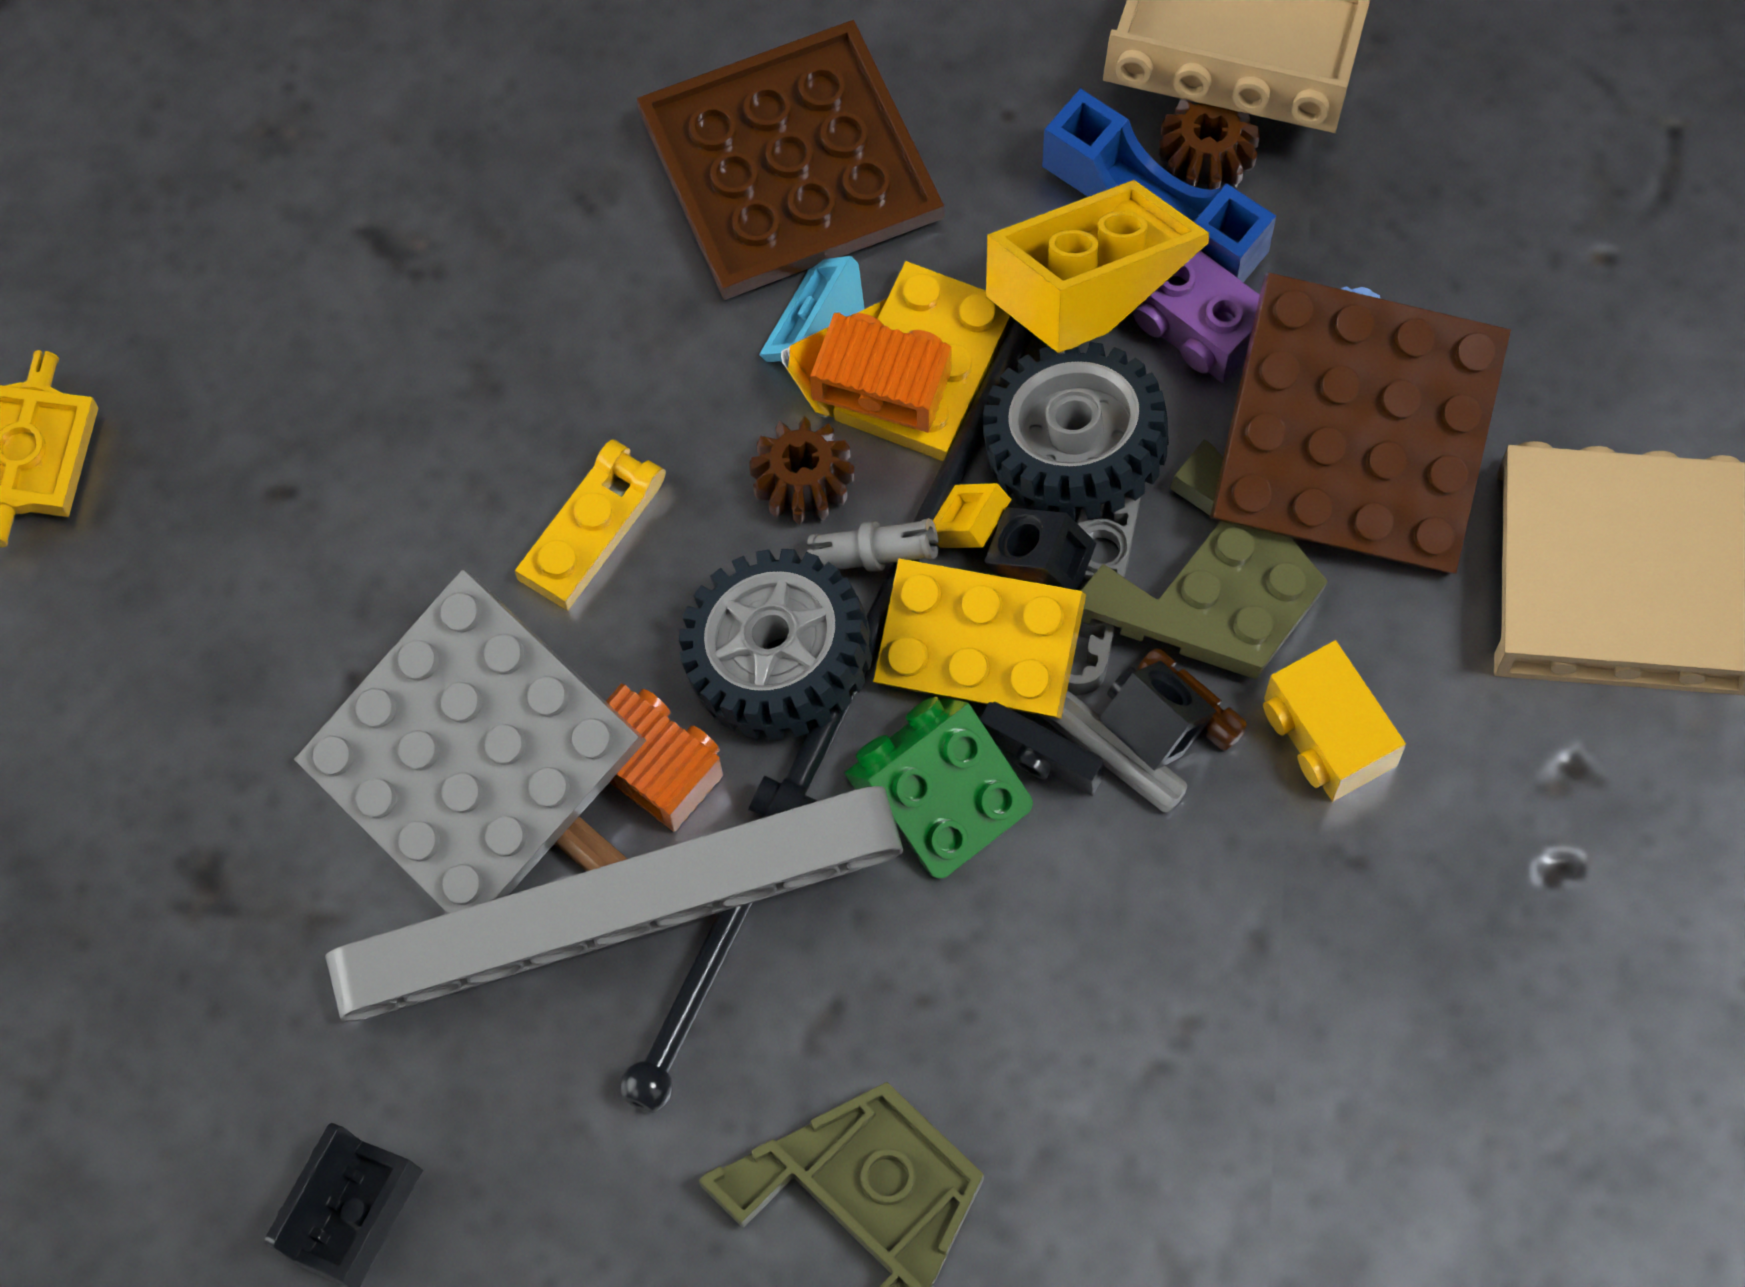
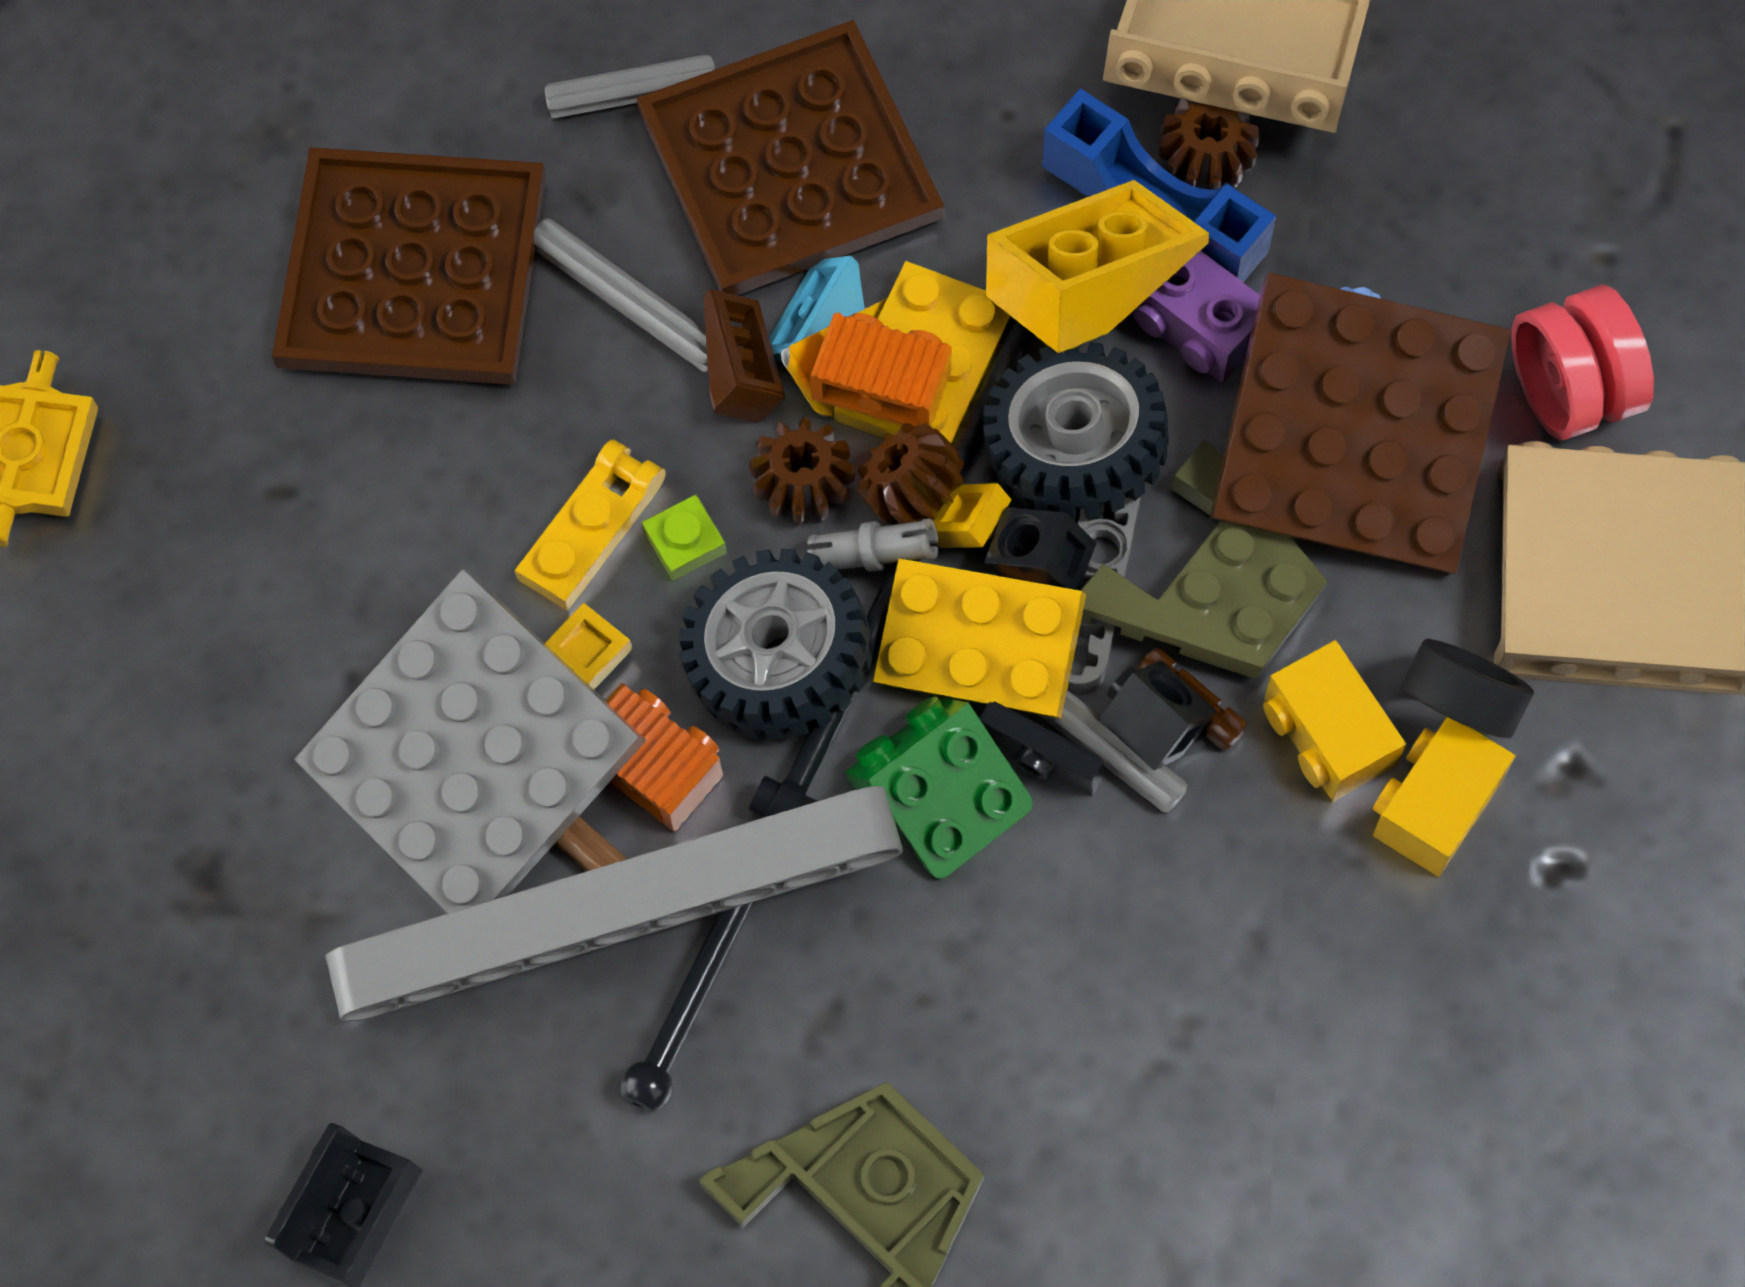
none -> reddish brown plate [272,147,546,385]
none -> light grey axle [534,218,708,372]
none -> light grey axle [545,54,715,118]
none -> yellow plate [545,603,632,690]
none -> lime plate [642,495,727,581]
none -> reddish brown slope [703,289,786,422]
none -> reddish brown gear [857,422,964,525]
none -> yellow brick [1372,717,1516,877]
none -> black tyre [1402,639,1534,738]
none -> coral wheel [1511,284,1654,441]

